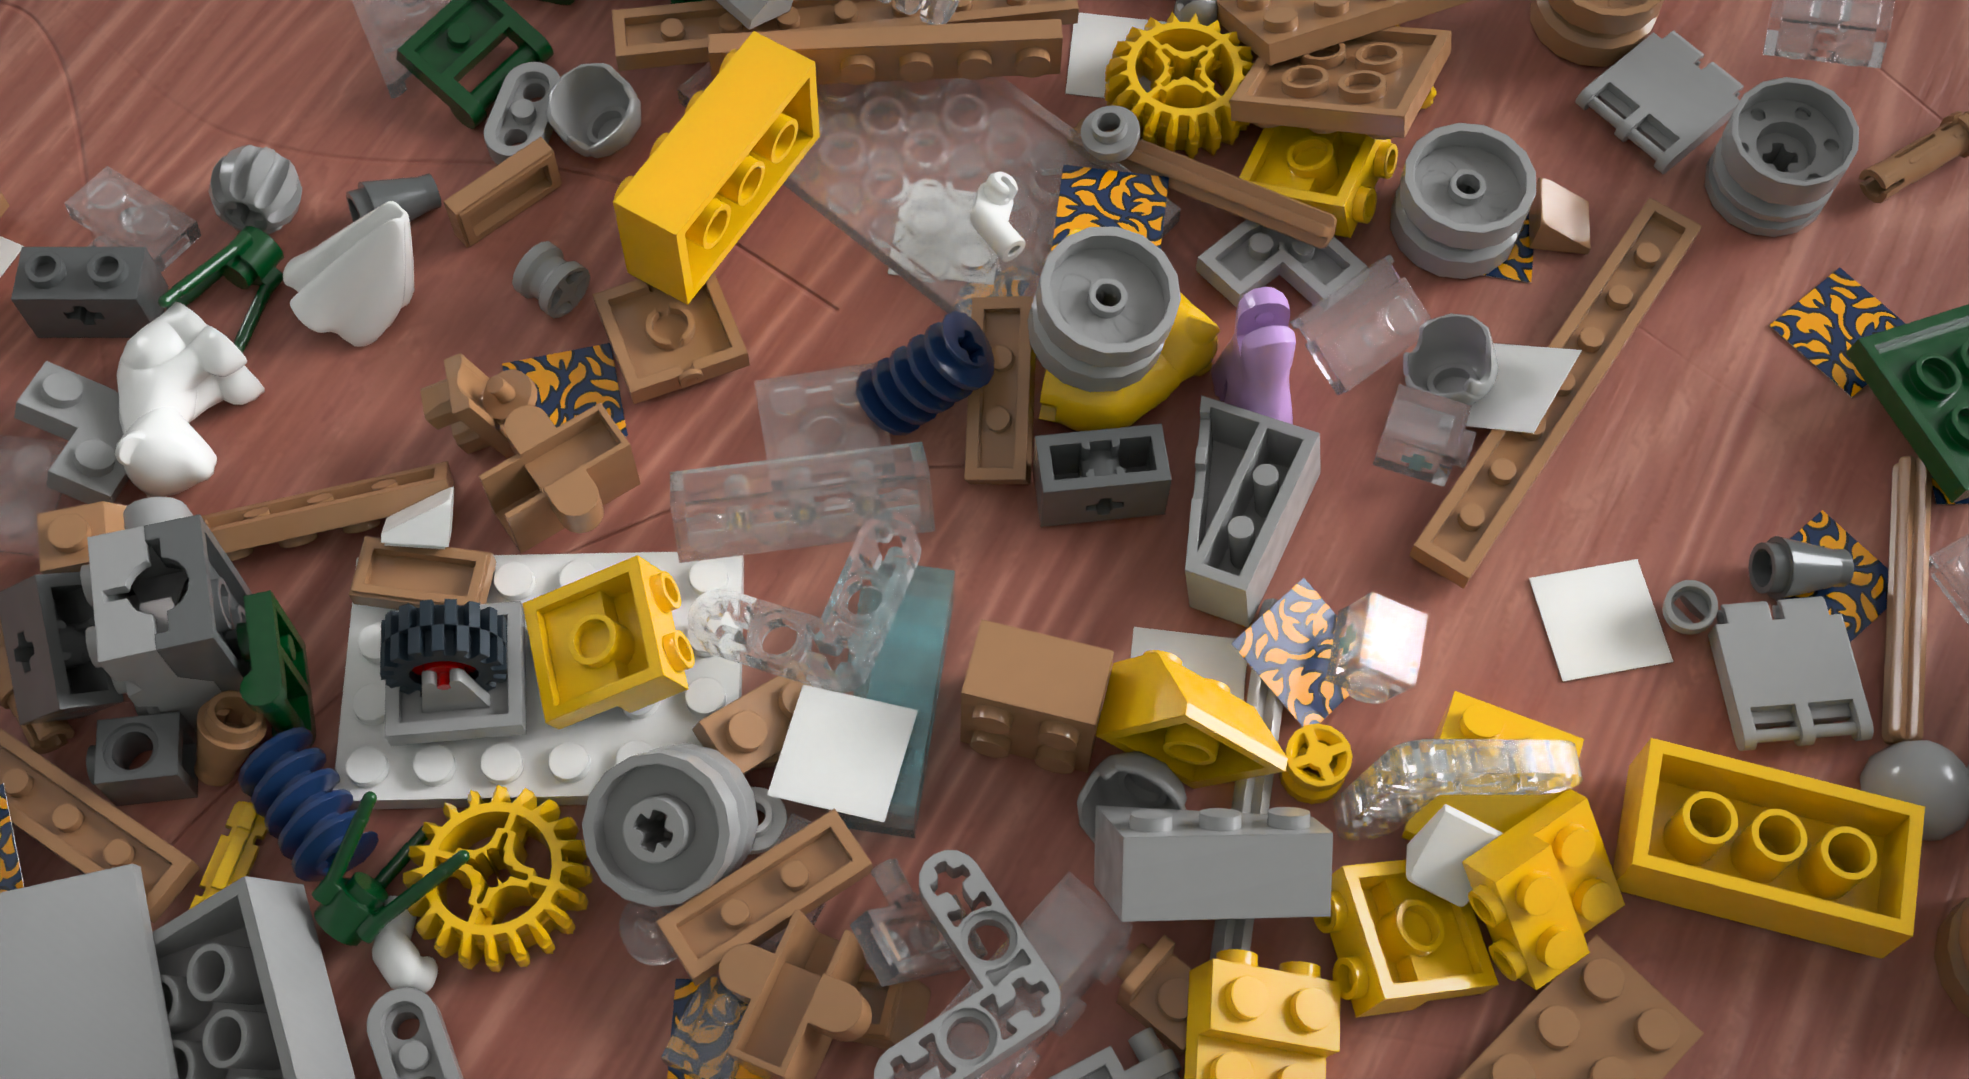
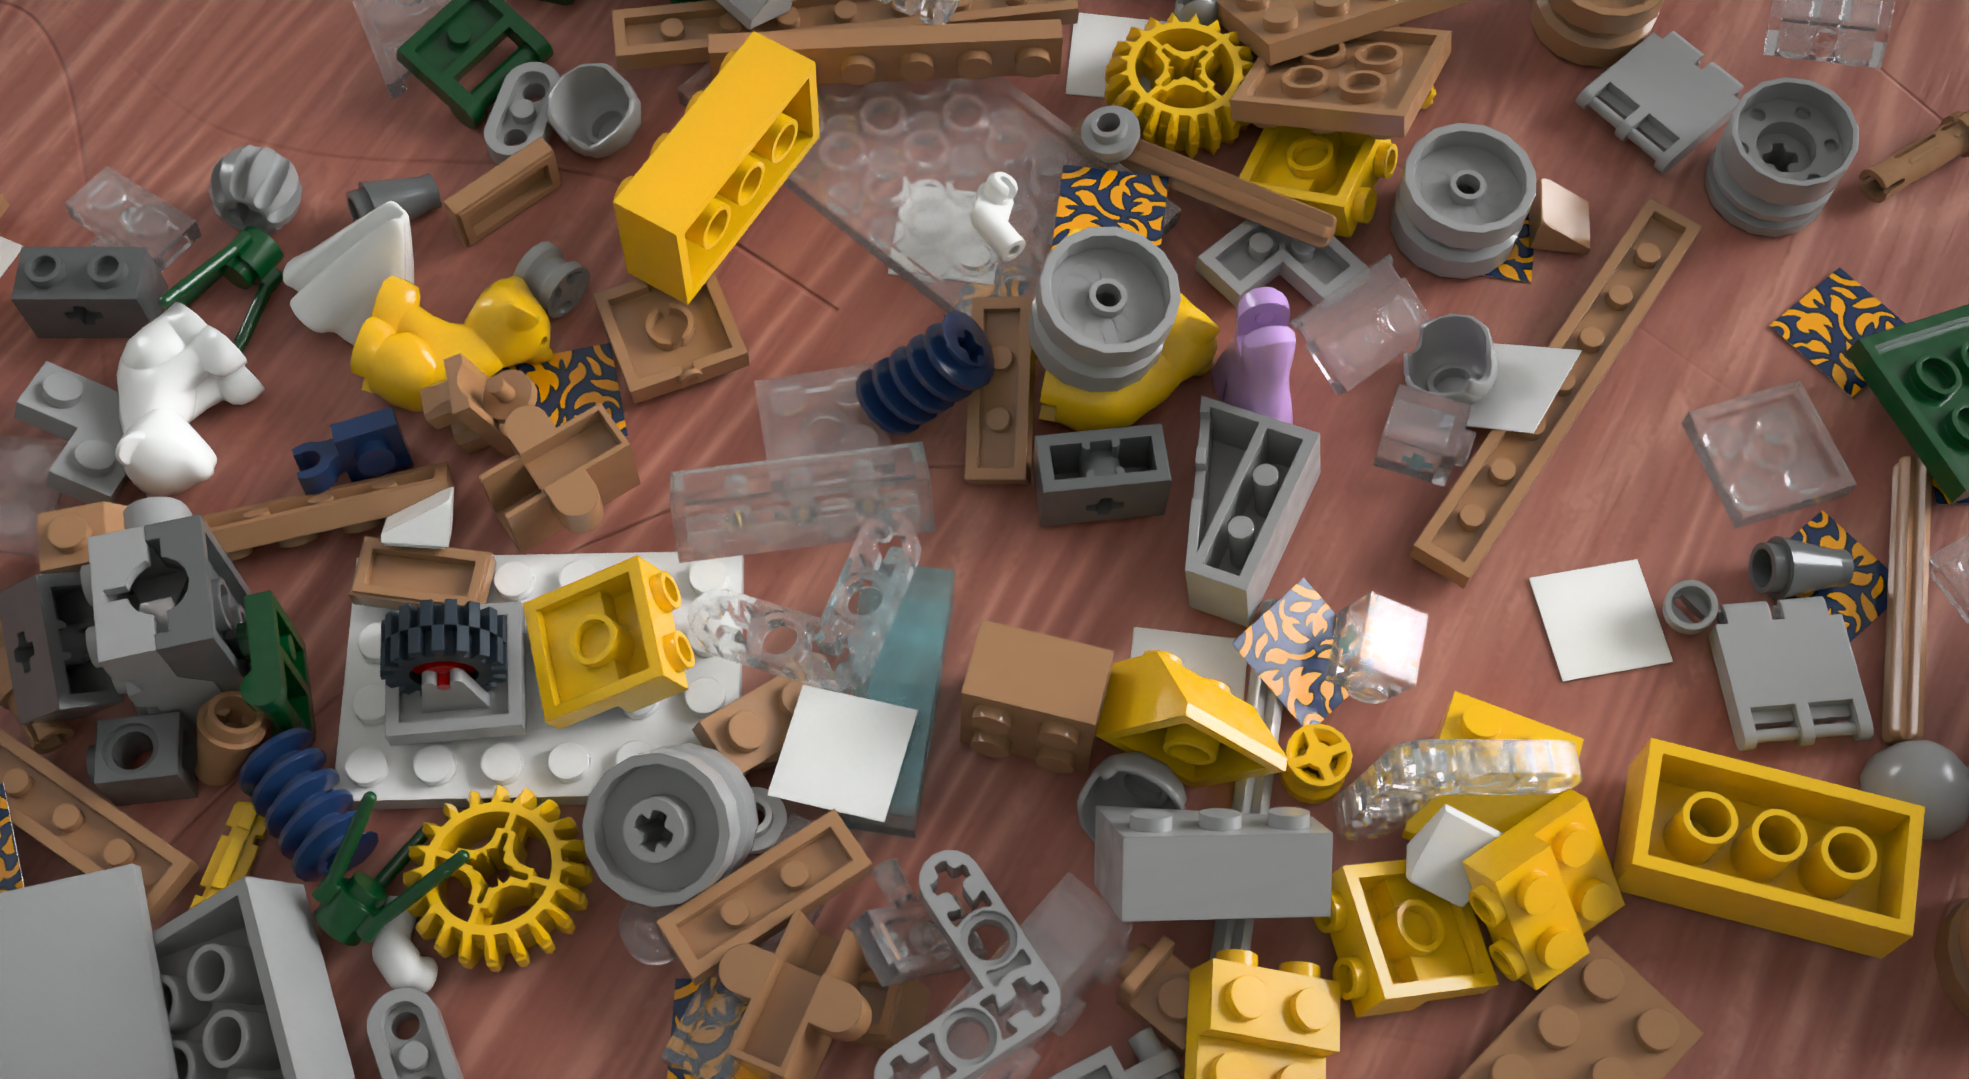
none -> dark blue plate [292,407,413,495]
none -> yellow animal [350,275,553,412]
none -> clear plate [1681,380,1856,529]

